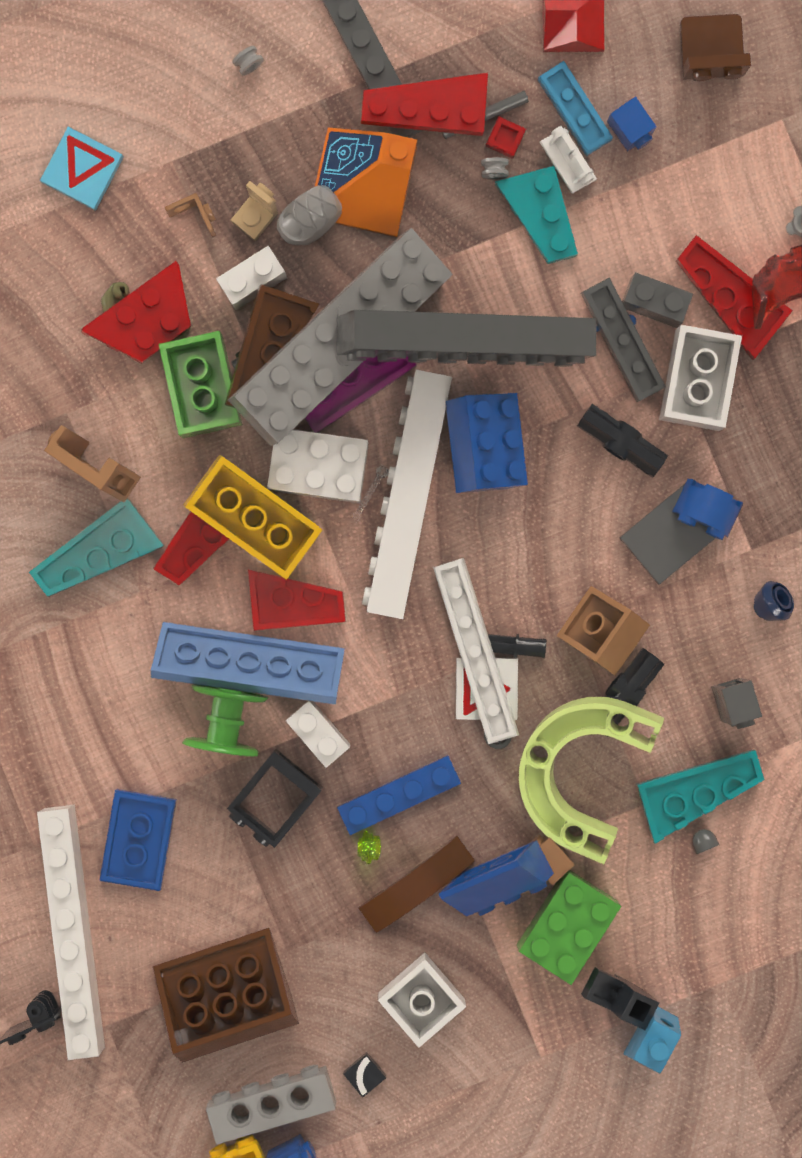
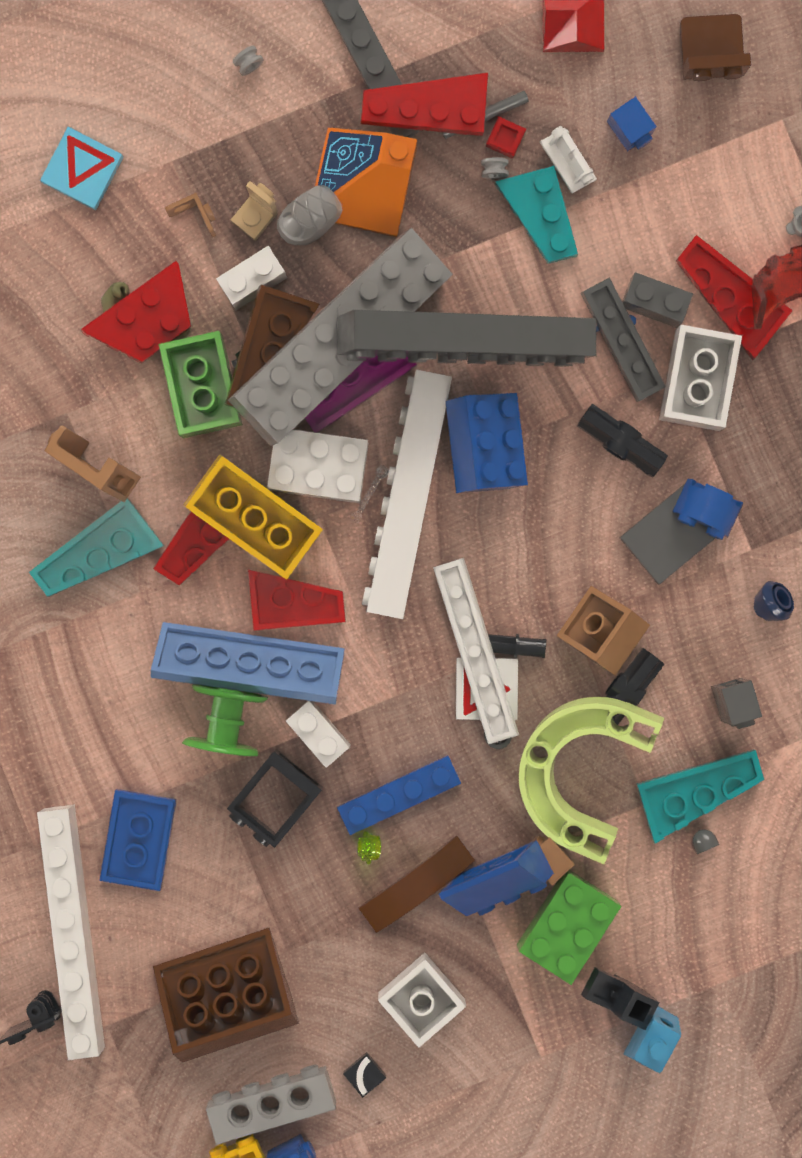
dark azure tile [538,61,613,157] -> none

